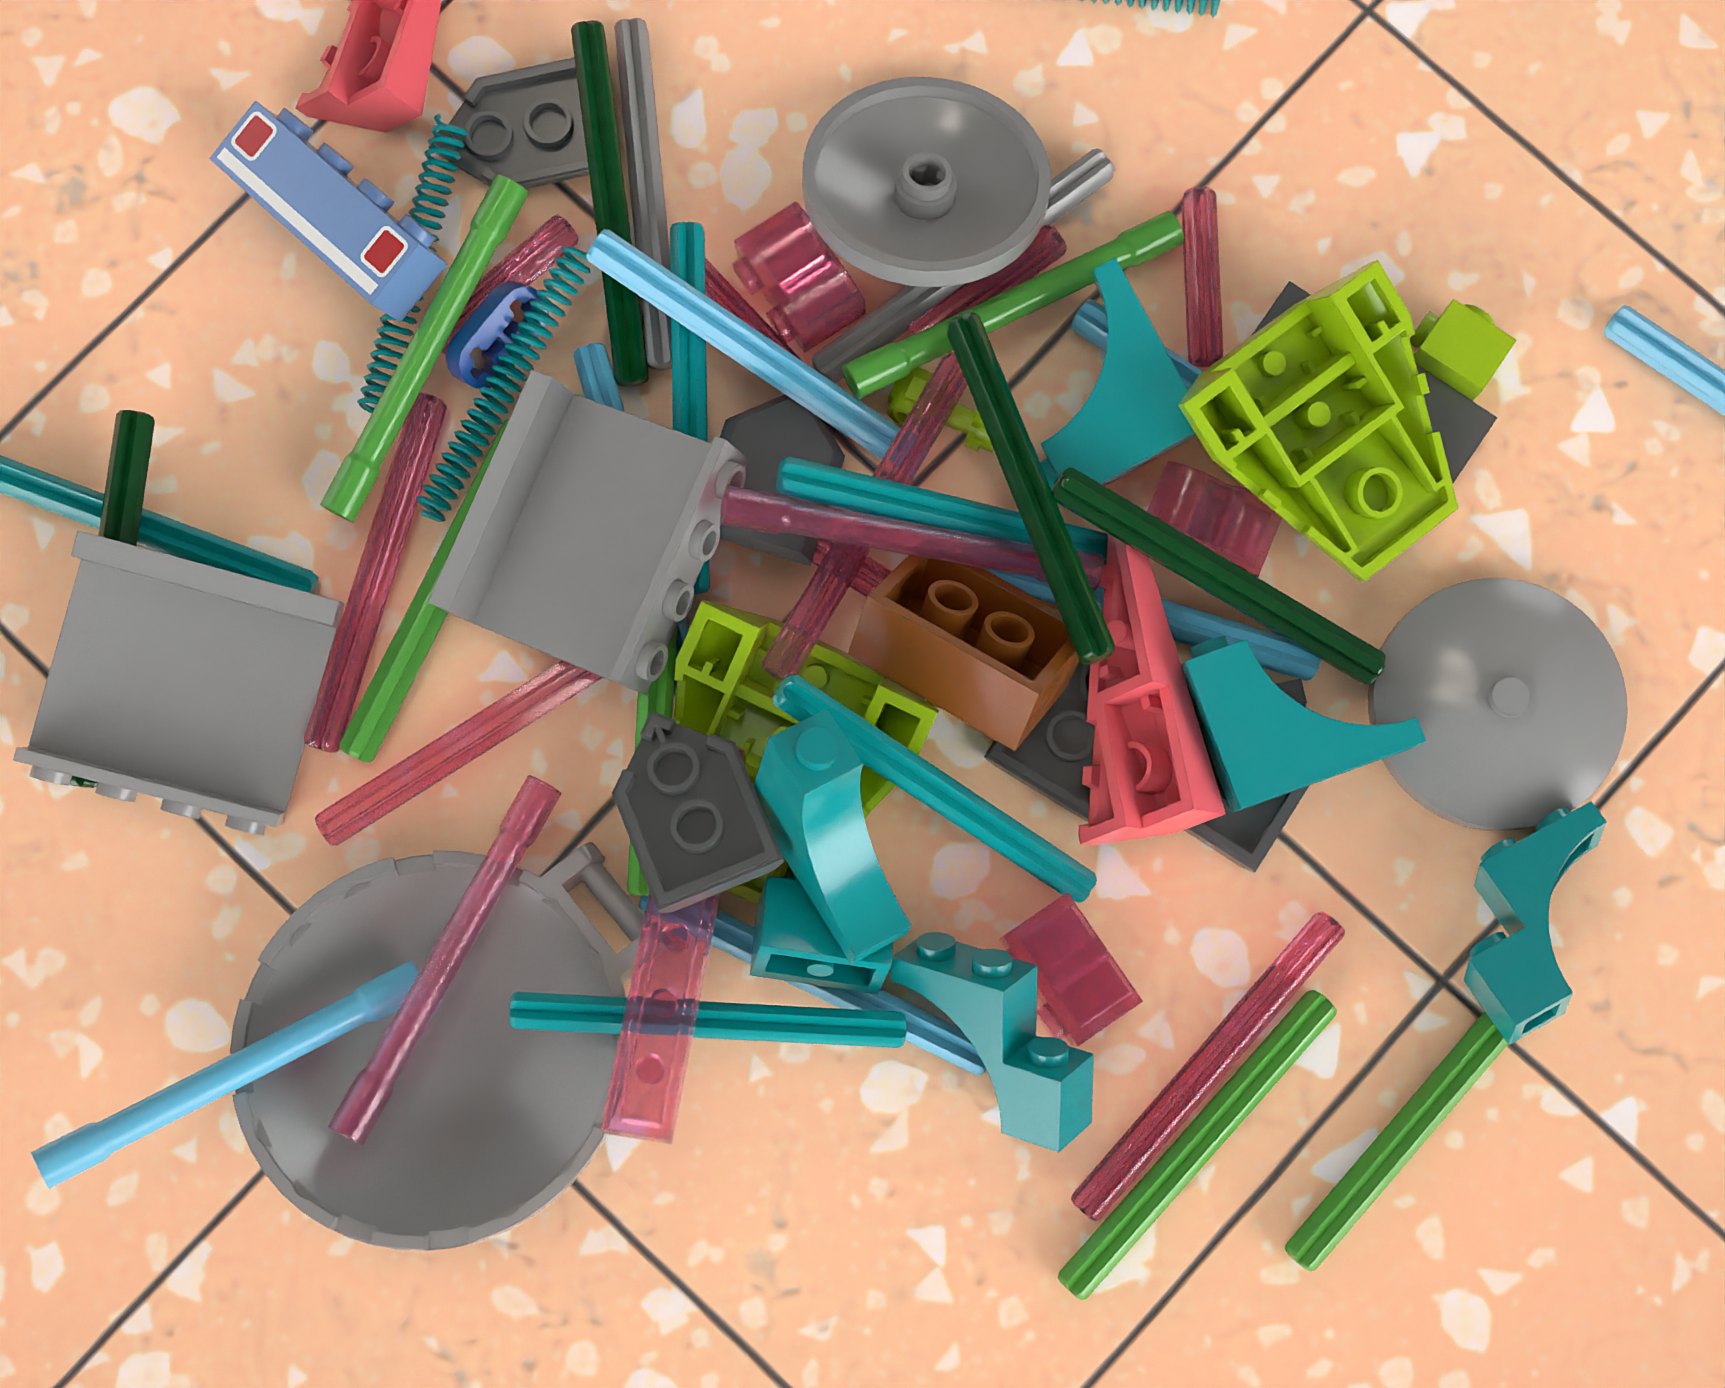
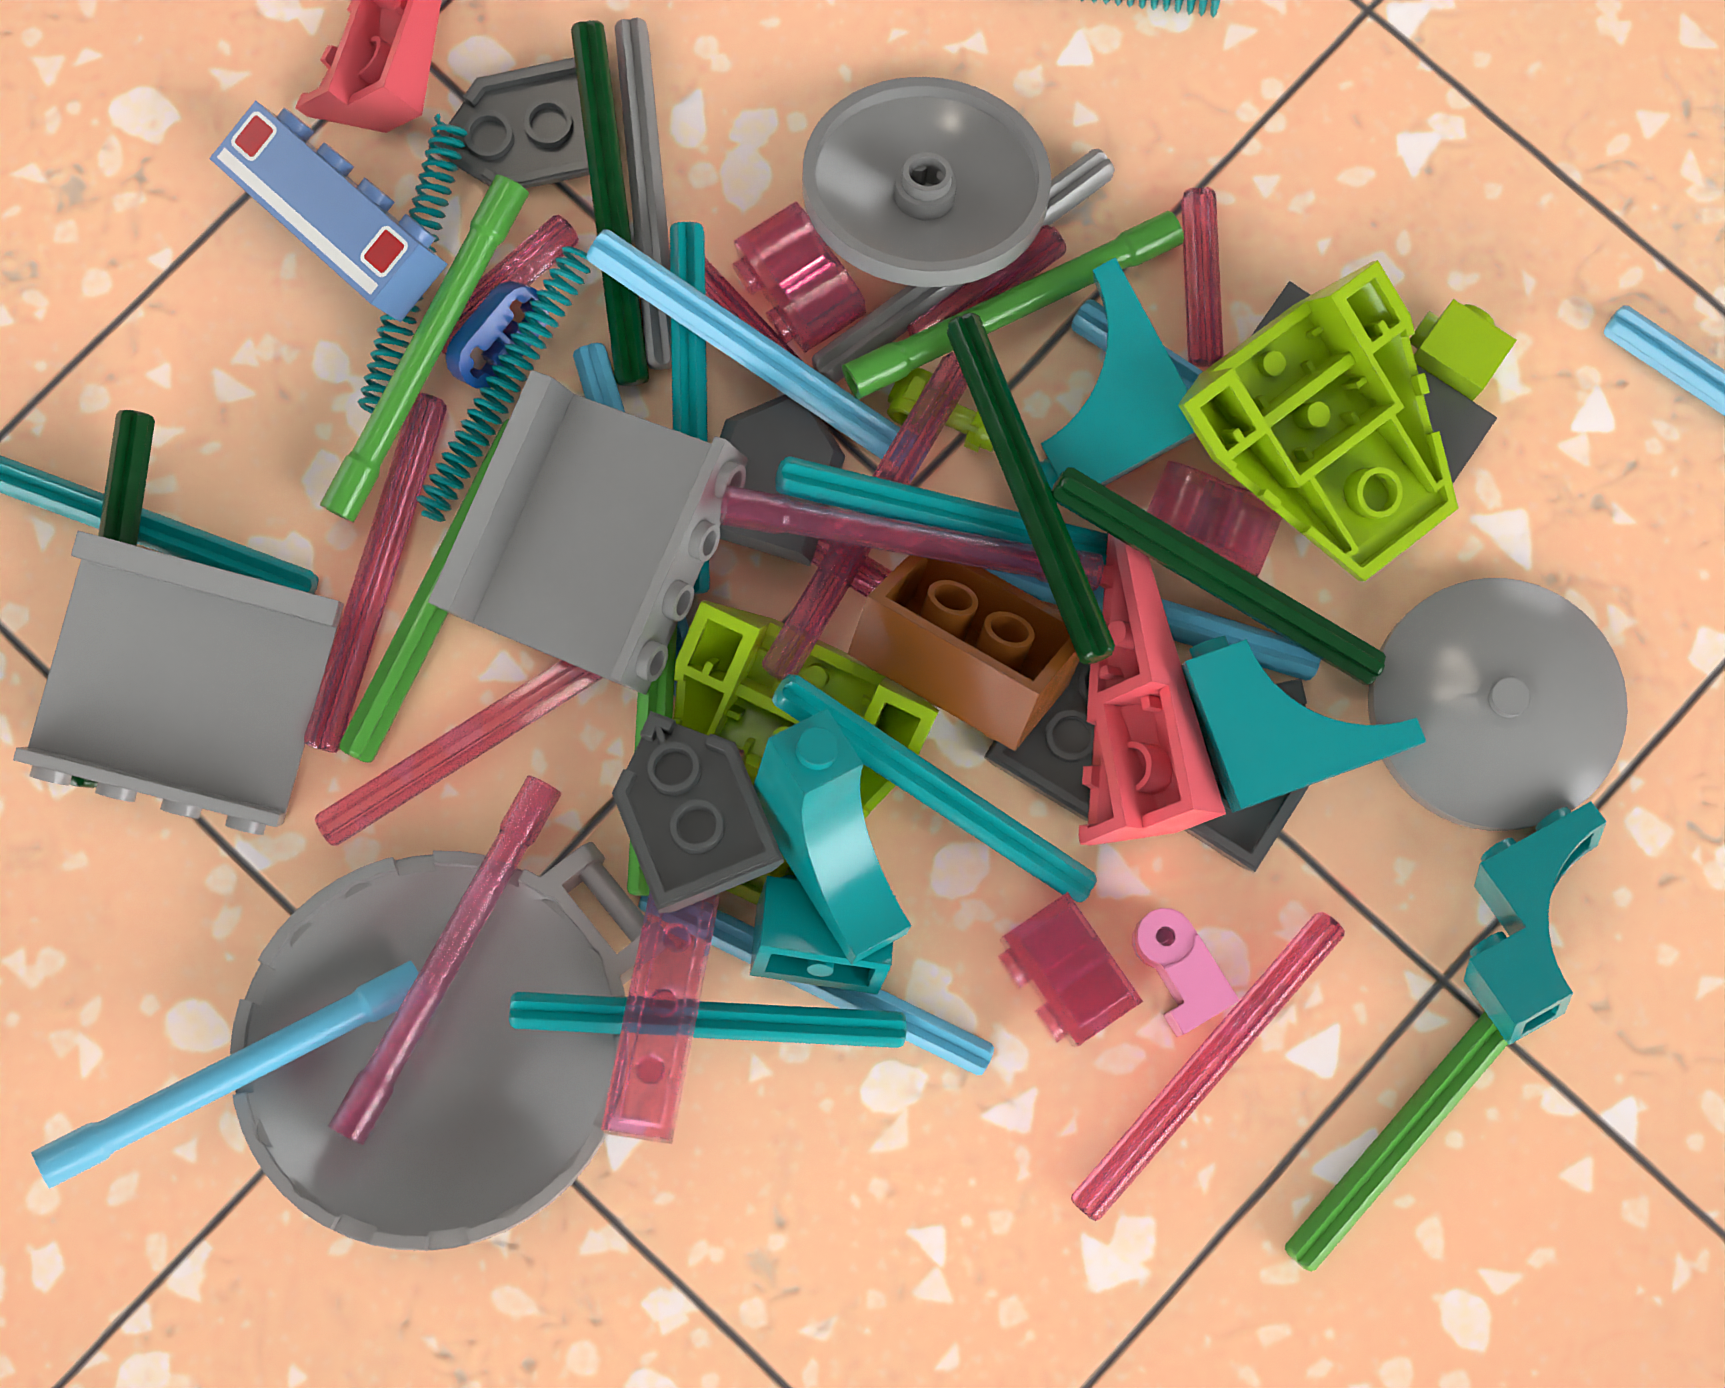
teal arch [891,932,1094,1153] -> none
bright green axle [1058,990,1337,1300] -> none
none -> bright pink leg [1132,908,1240,1037]

